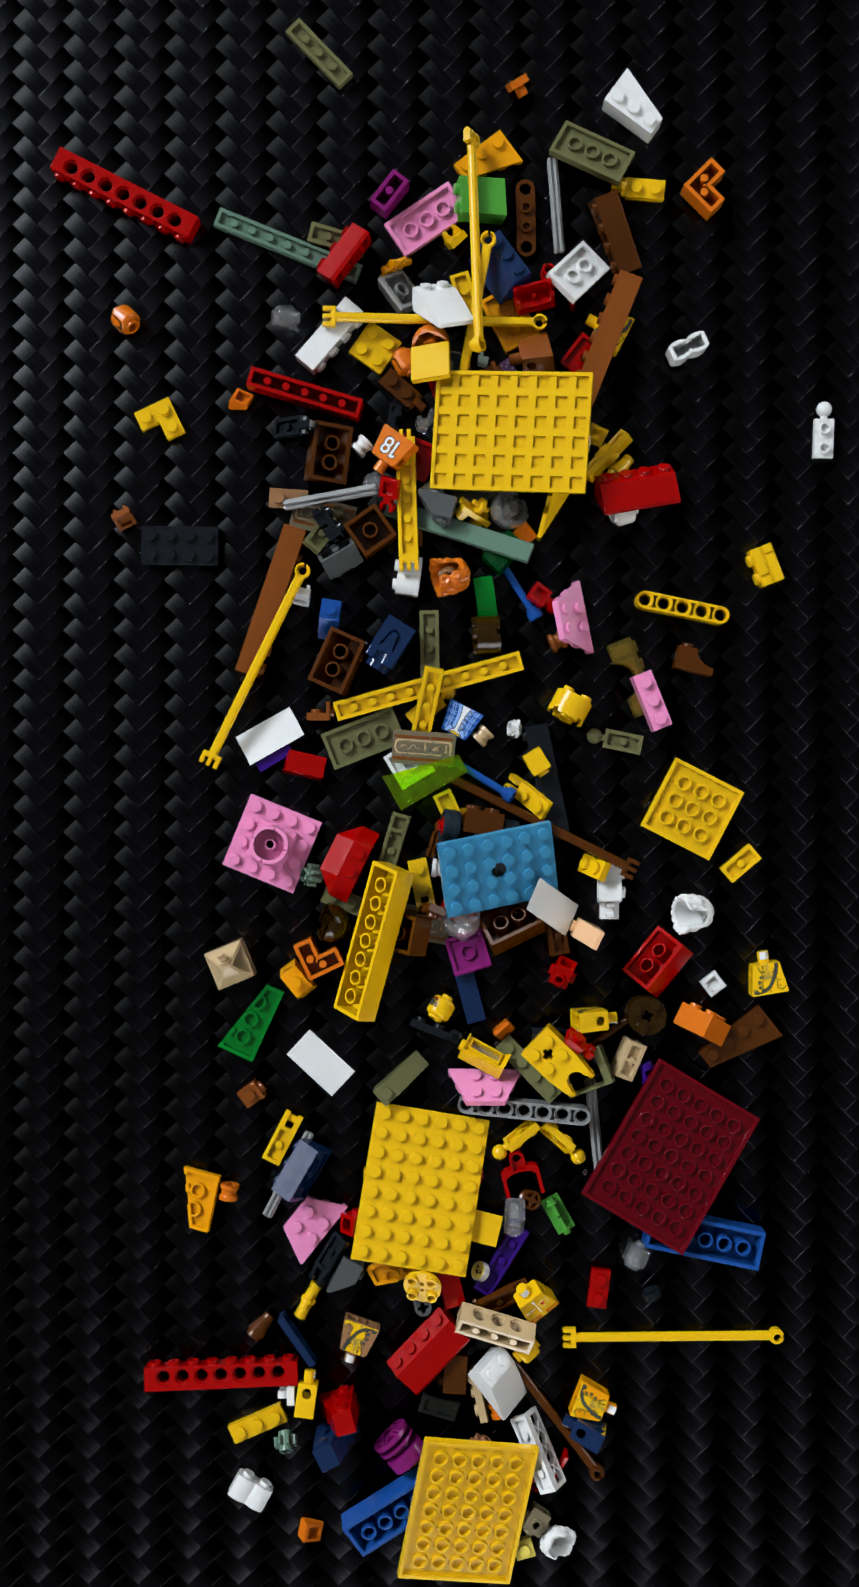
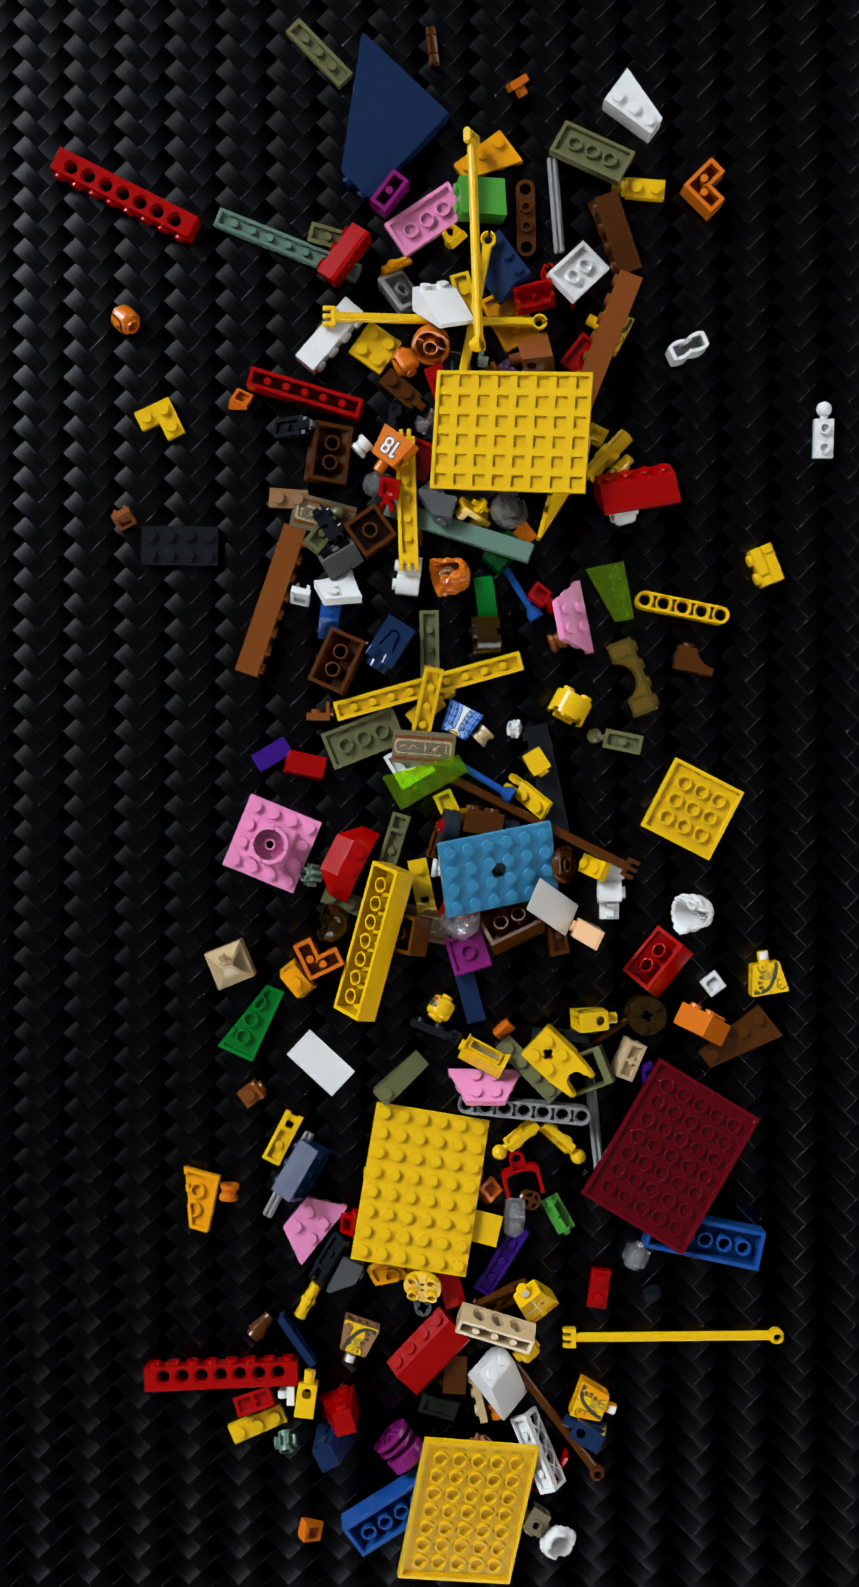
yellow hinge [199,563,311,770] -> none
white brick [228,1468,273,1512] -> none
white sticker [236,707,304,765] -> none
clear head [271,305,300,331] -> none
light grey axle [283,483,378,511] -> none
yellow tile [411,341,451,384] -> none
reddish brown plate [418,903,447,920] -> none
tile [471,1261,490,1282] -> none
light yellow plate [516,1535,536,1561] -> none
red brick [548,955,578,990] -> none
red plate [564,1027,596,1060] -> none
bright pink brick [630,670,673,732] -> none
yellow plate [719,843,762,883] -> none
none -> red hinge [233,1387,278,1418]
none -> white plate [314,569,362,606]
none -> dark blue slope [341,33,449,205]
none -> reddish brown axle [426,26,439,67]
none -> orange slope [478,1175,503,1204]
none -> reddish brown tile [552,845,576,884]
none -> clear neon green wing [586,561,634,623]

